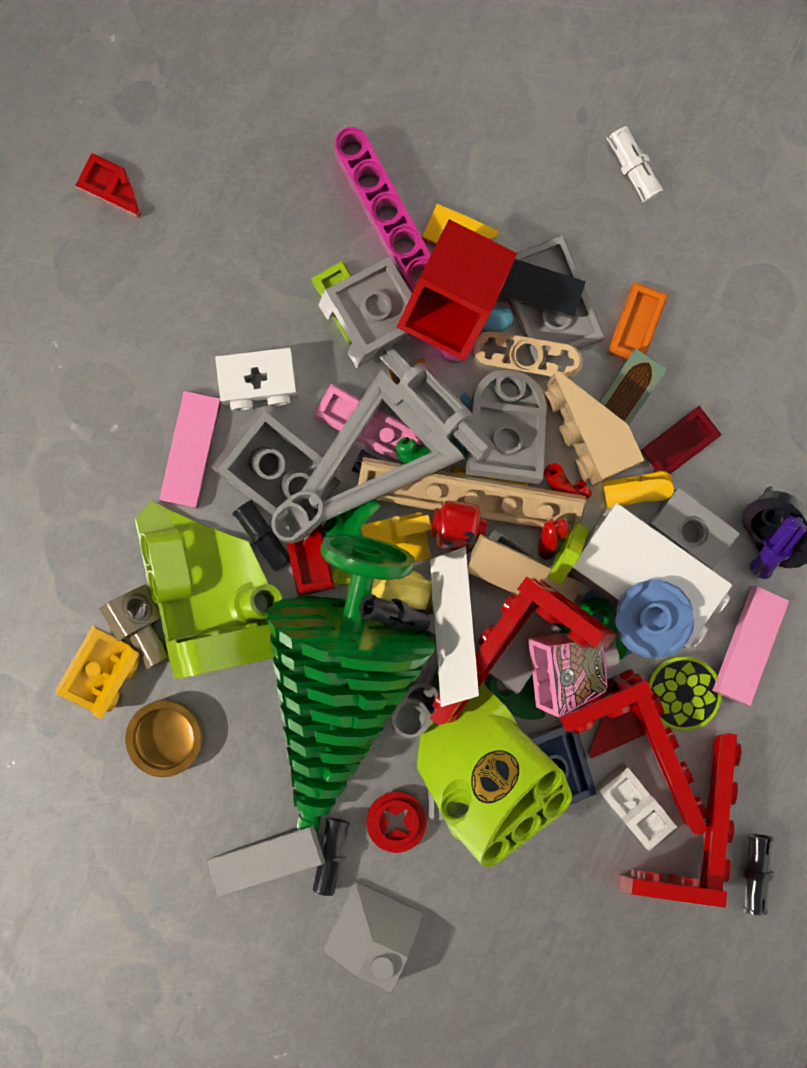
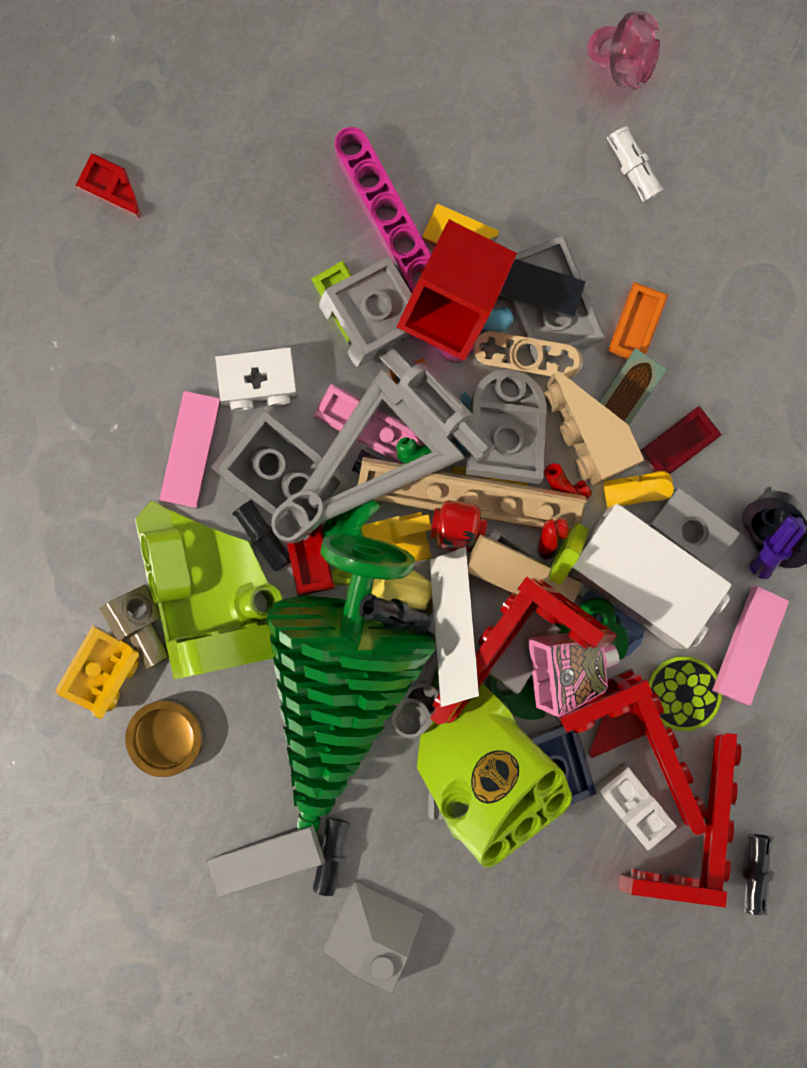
red gear [366,791,427,853] -> none
medium blue tile [614,580,694,658] -> none
none -> clear pink tile [587,11,660,90]

